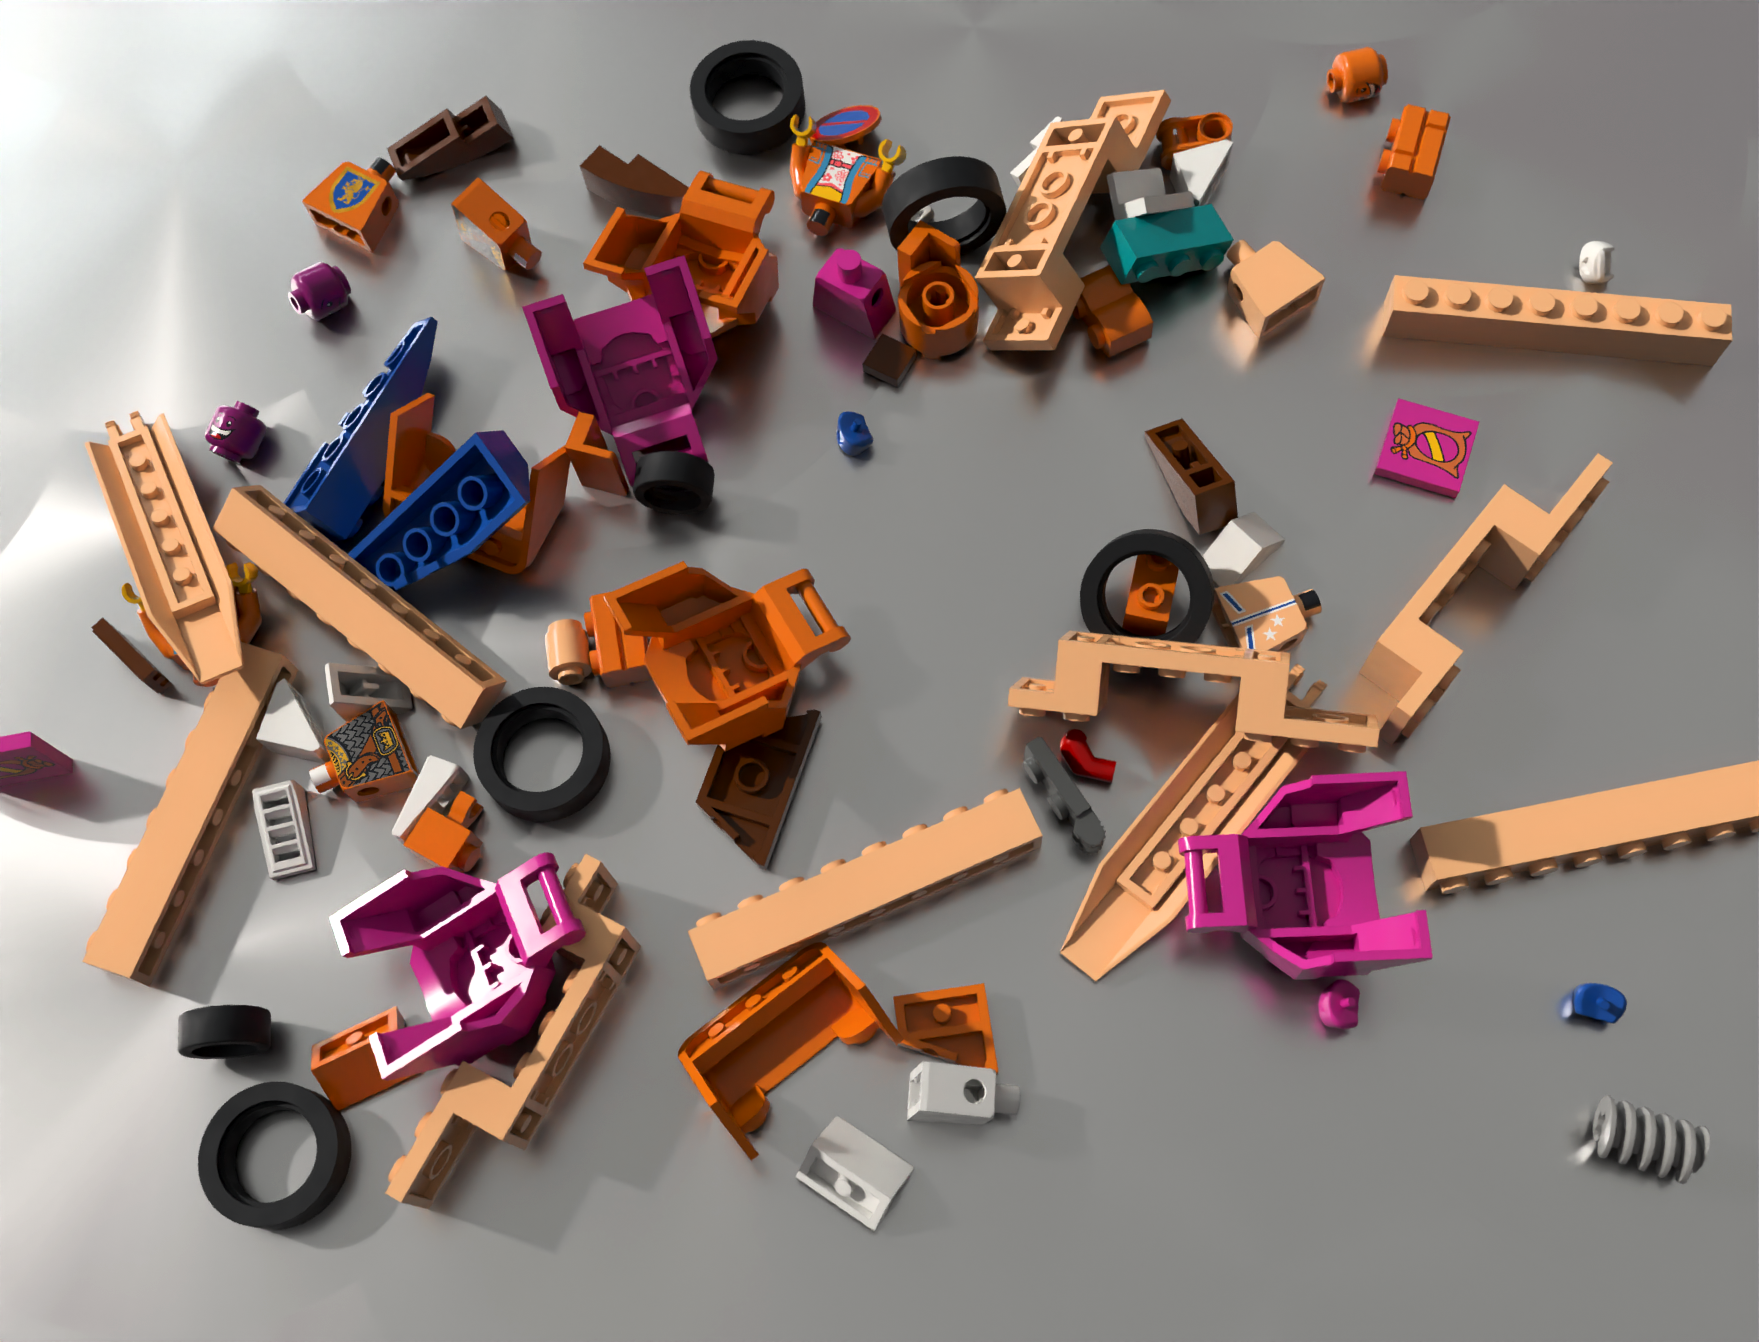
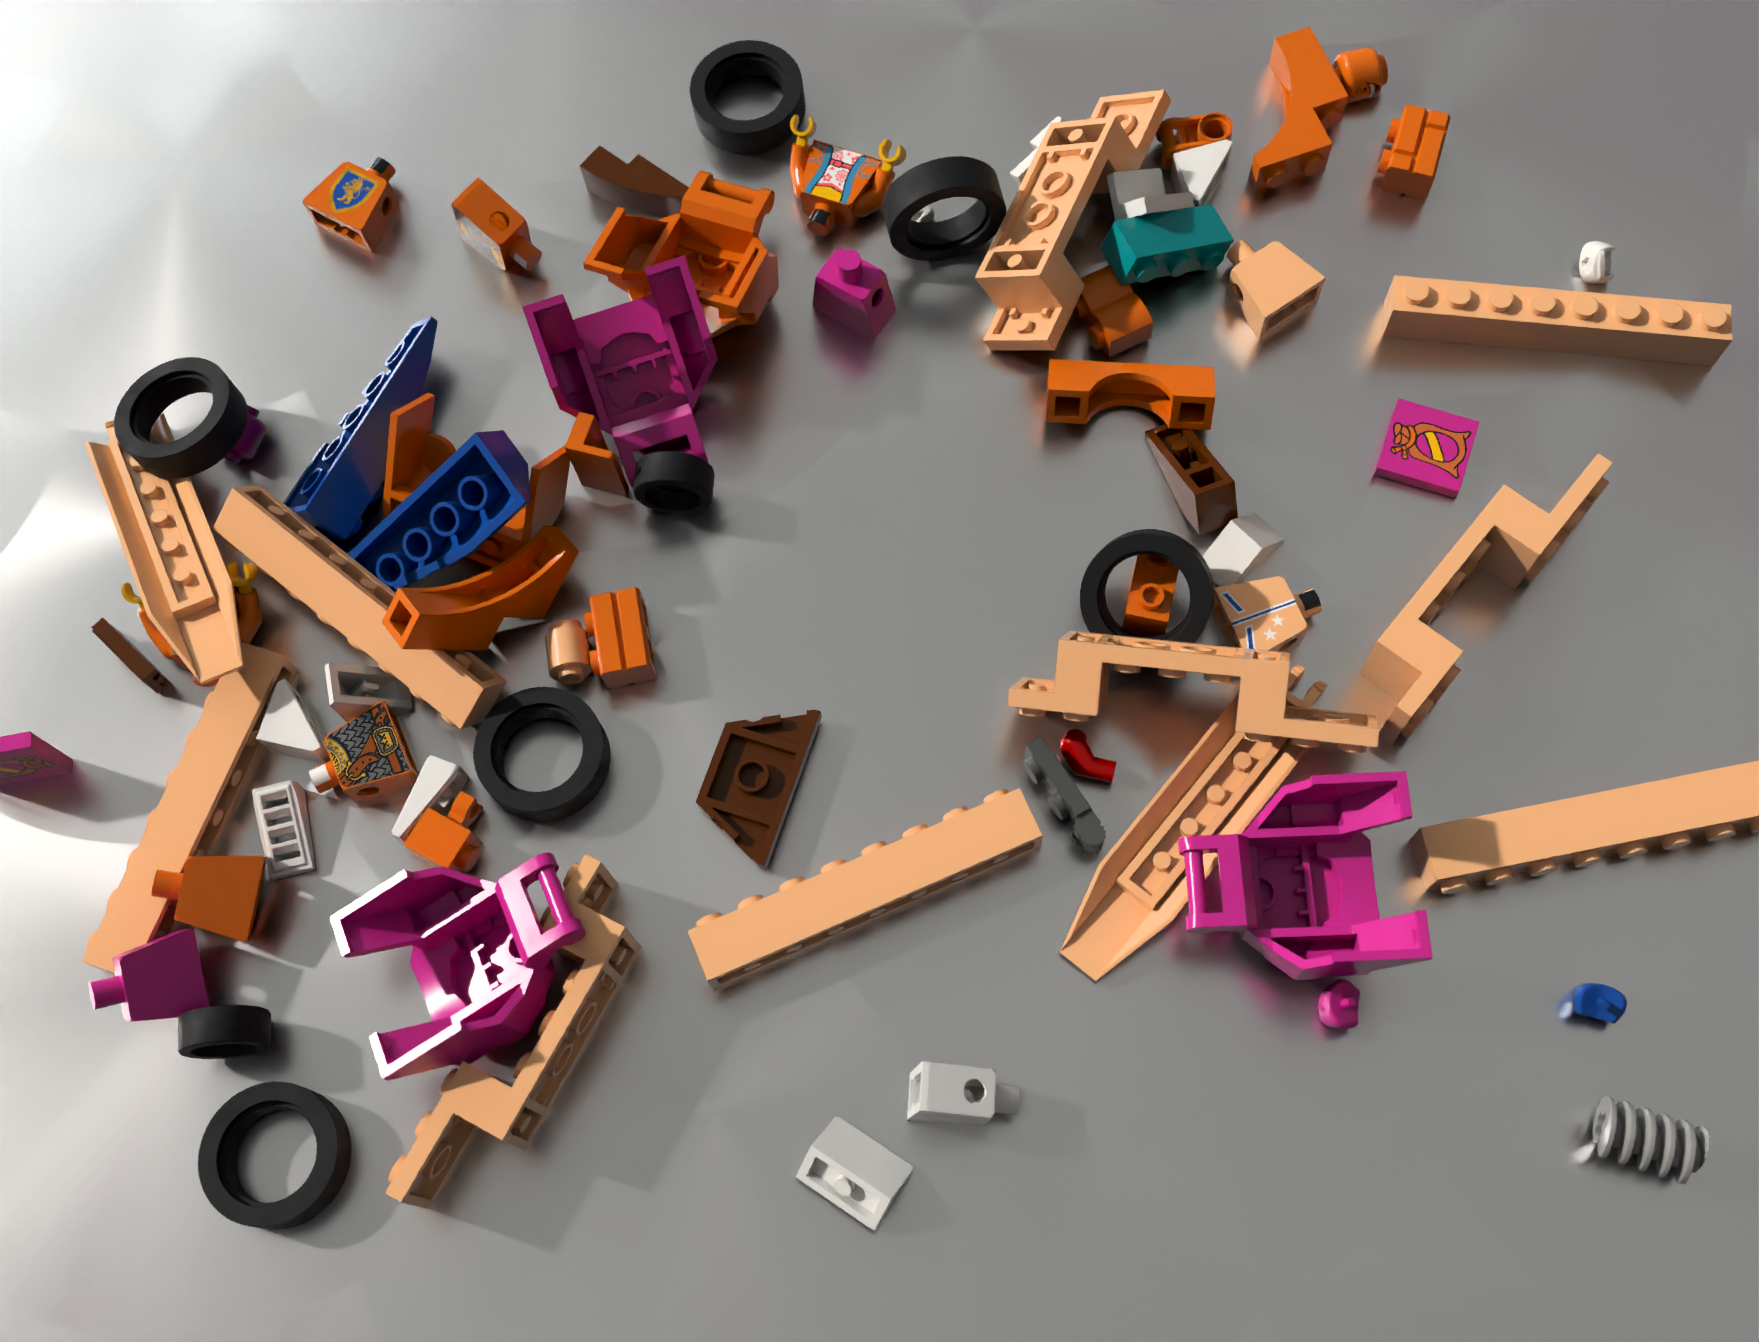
magenta head [288,262,351,321] -> none
orange panel [311,1006,415,1110] -> none
reddish brown slope [387,96,514,180] -> none
orange piece [604,561,851,752] -> none
orange windscreen [678,942,904,1161] -> none
piece [810,105,882,149] -> none
blue piece [836,411,873,456] -> none
reddish brown tile [862,334,917,388] -> none
orange wing [893,983,998,1075] -> none
orange panel [897,220,961,289] -> none
orange brick [898,261,979,359] -> none
none -> dark pink torso [89,928,209,1021]
none -> black tyre [114,357,248,479]
none -> orange torso [151,855,268,942]
none -> orange arch [382,525,579,651]
none -> orange arch [1046,359,1216,430]
none -> orange arch [1248,27,1349,192]

